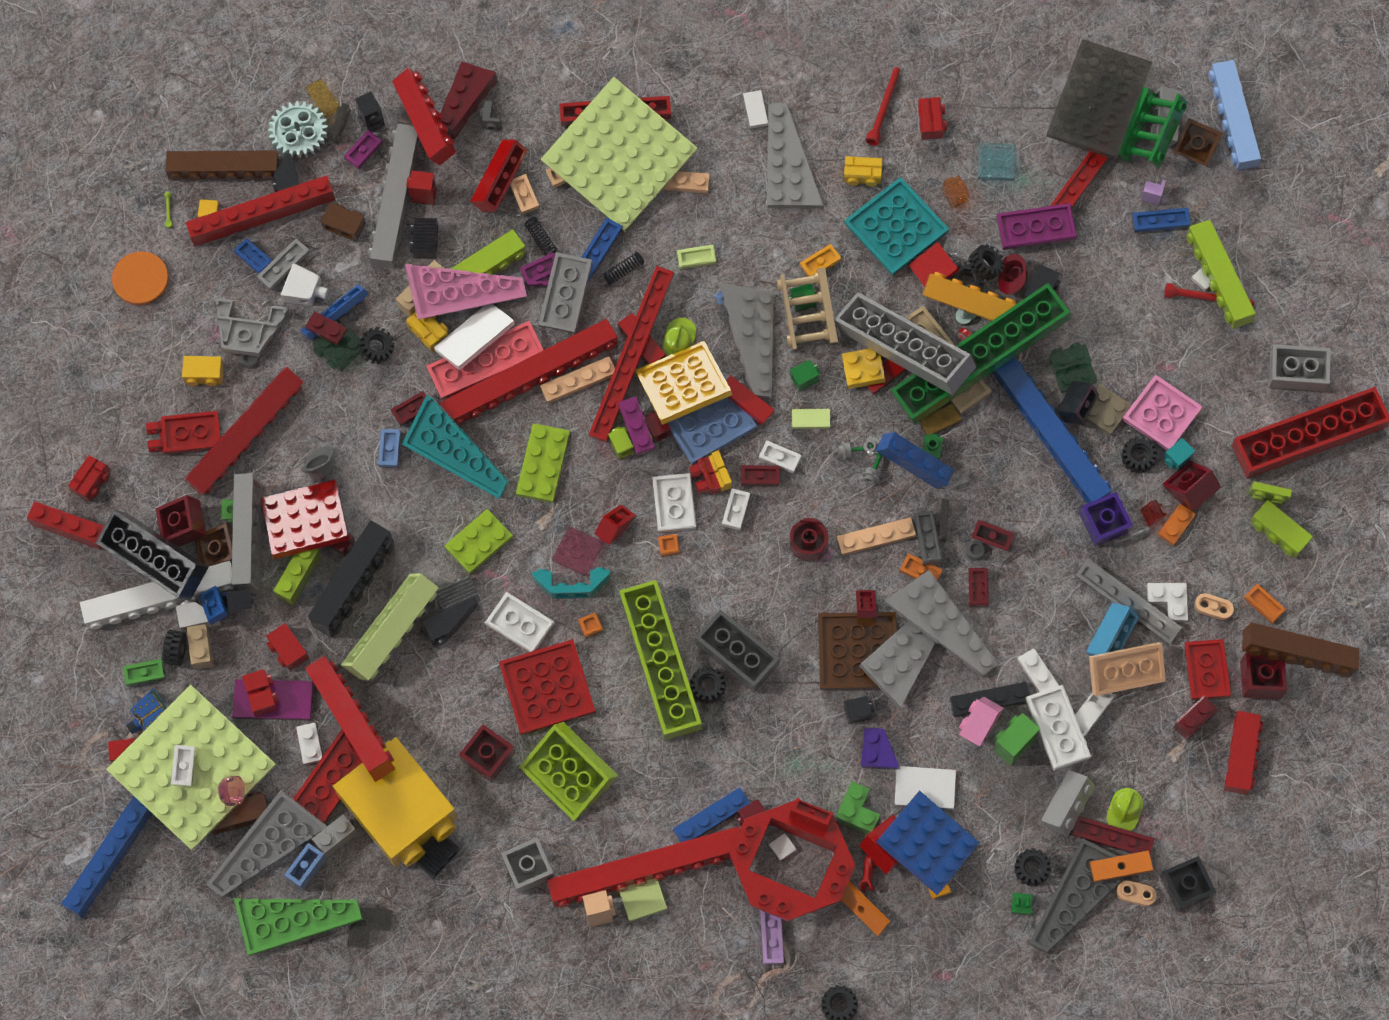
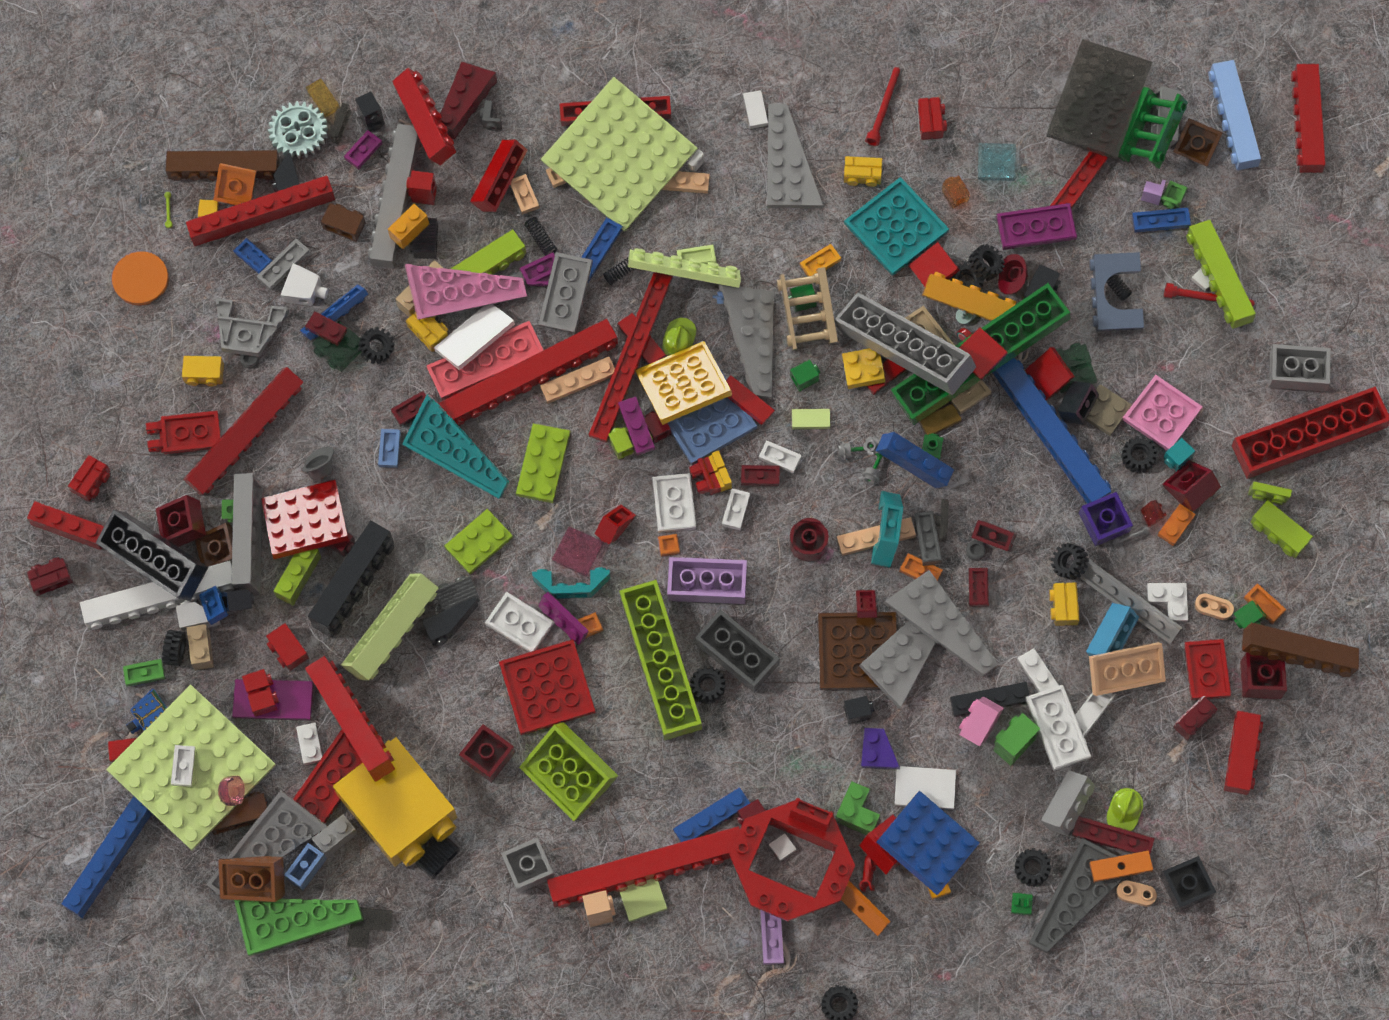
none -> dark red brick [26,557,73,596]
none -> orange plate [213,163,257,205]
none -> dark orange slope [218,856,285,902]
none -> light orange brick [388,204,429,249]
none -> magenta plate [538,592,589,645]
none -> yellowish green plate [628,248,741,288]
none -> lavender brick [667,557,747,604]
none -> white tile [688,150,704,173]
none -> teal slope [871,491,904,568]
none -> red tile [959,327,1008,380]
none -> red tile [1025,347,1075,400]
none -> yellow brick [1049,582,1079,626]
none -> black tyre [1051,543,1089,580]
none -> sand blue arch [1089,252,1144,332]
none -> black piece [1106,275,1132,301]
none -> bright green bracket [1160,181,1188,209]
none -> green brick [1233,600,1267,629]
none -> red brick [1291,64,1325,173]

